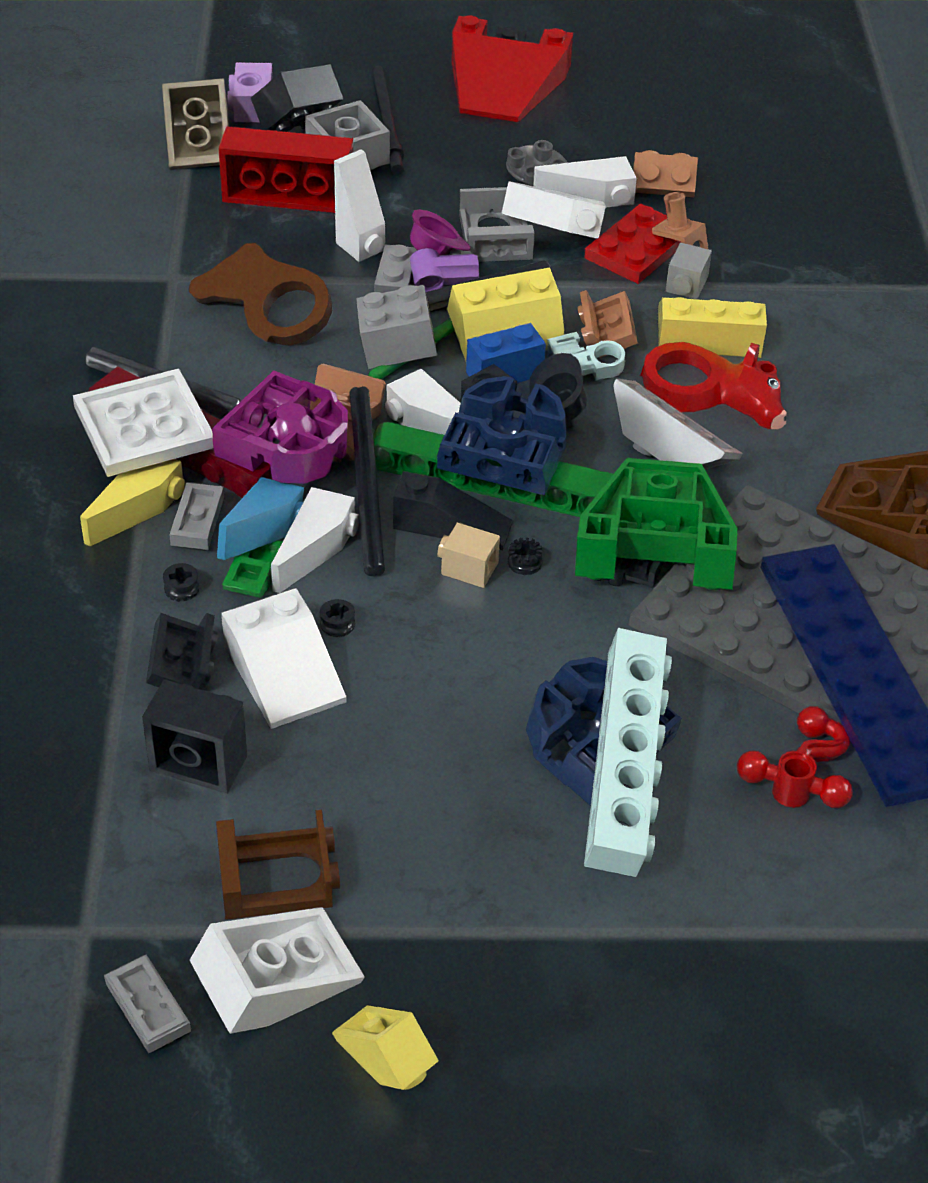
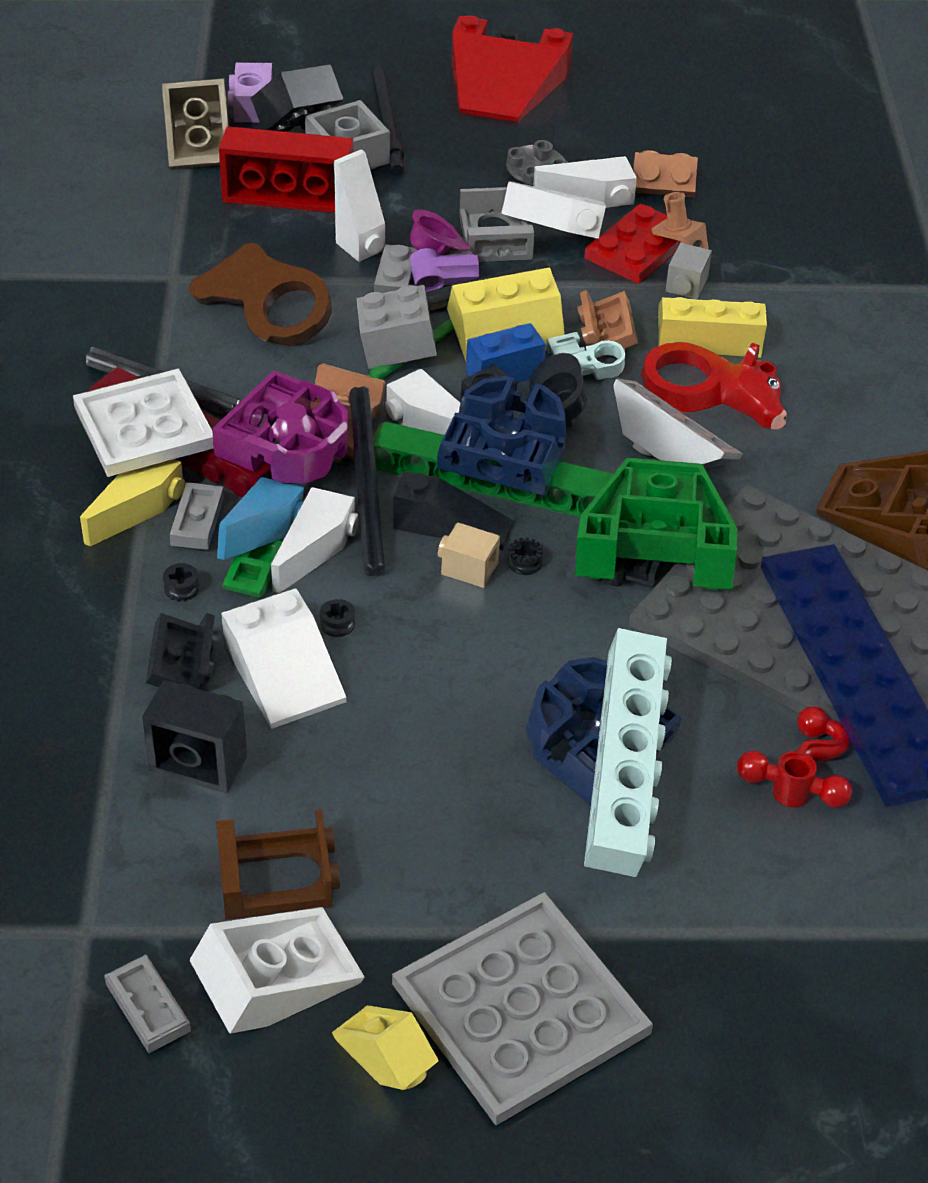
none -> light grey plate [392,892,653,1125]

